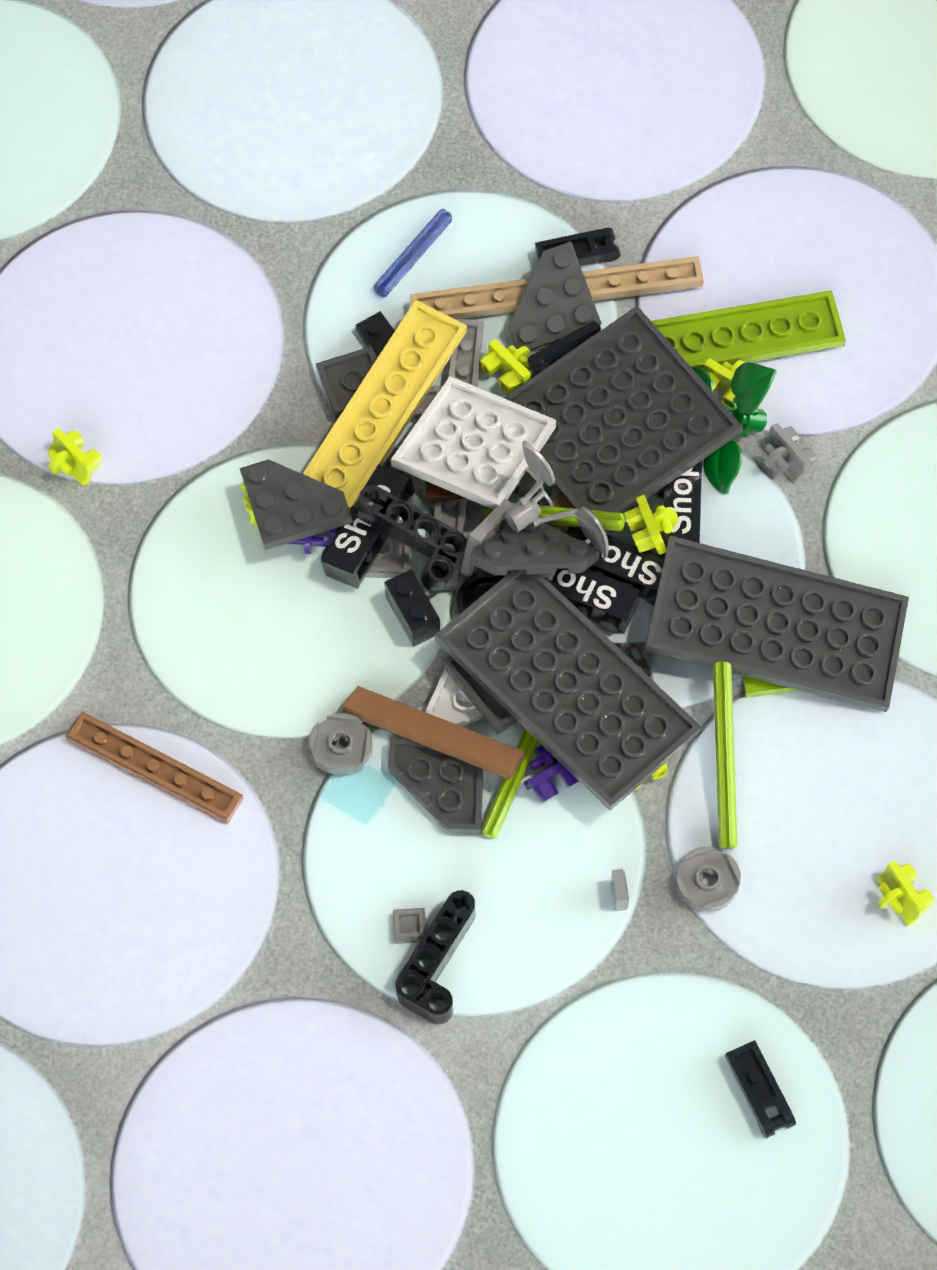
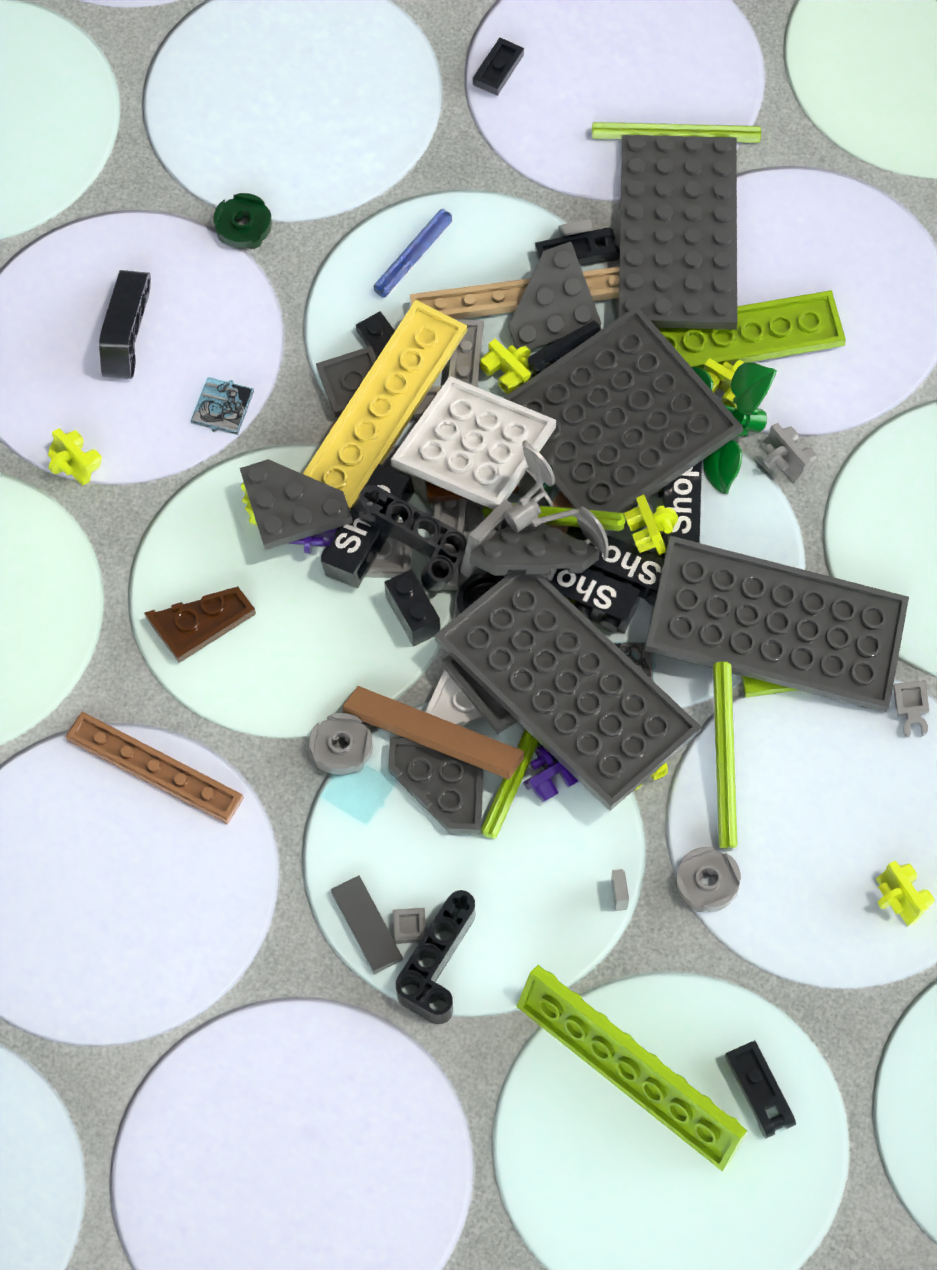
none -> black beam [99,270,151,379]
none -> reddish brown wing [144,586,256,663]
none -> piece [191,377,254,435]
none -> dark green plate [213,193,272,249]
none -> dark grey tile [331,875,403,974]
none -> black plate [473,37,524,96]
none -> lime plate [516,965,748,1172]
none -> light grey tile [558,219,592,237]
none -> lime axle [591,122,761,143]
none -> dark grey plate [618,135,737,330]
none -> light grey plate [893,680,930,737]

